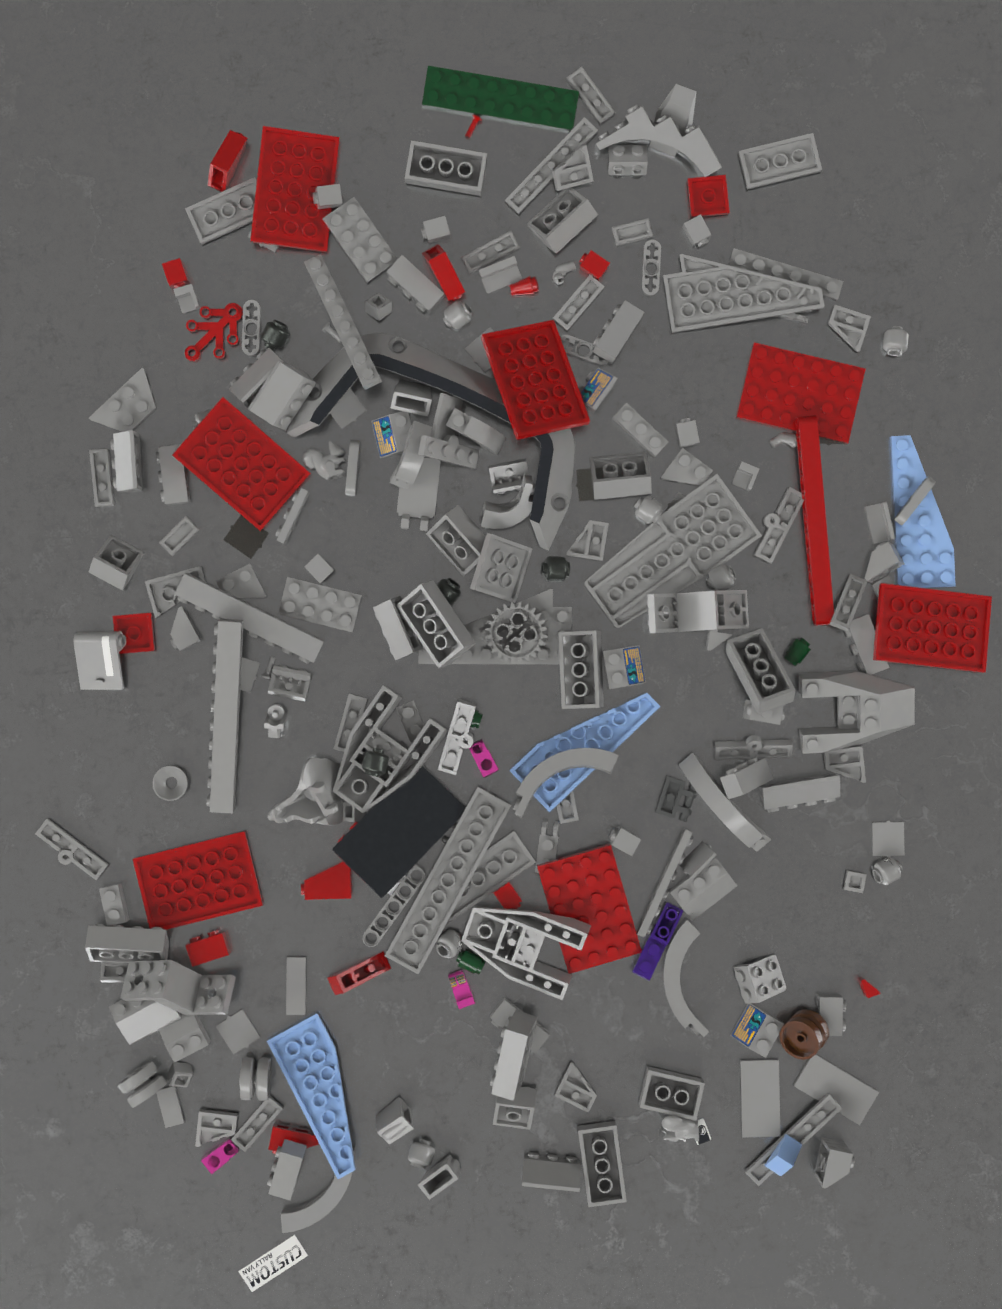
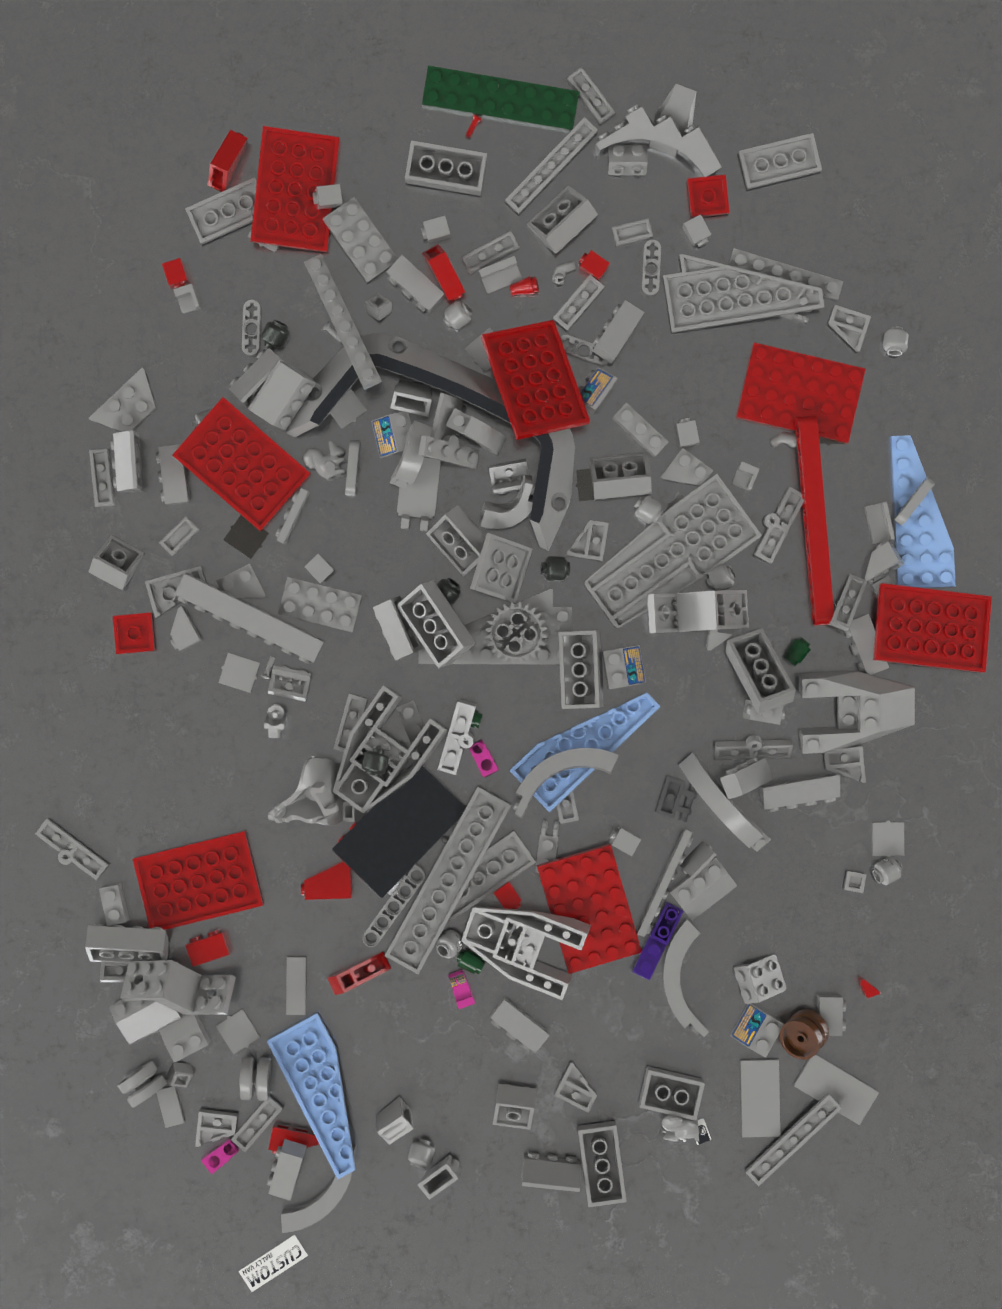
light grey door [74,631,126,690] -> none
light grey piece [153,766,188,801] -> none
red plant [185,303,243,362] -> none
light grey brick [207,619,244,814] -> none
light grey brick [490,1010,538,1101] -> none
light grey wing [552,144,594,191] -> none
light blue slope [765,1134,802,1176] -> none
light grey slope [814,1137,855,1188] -> none

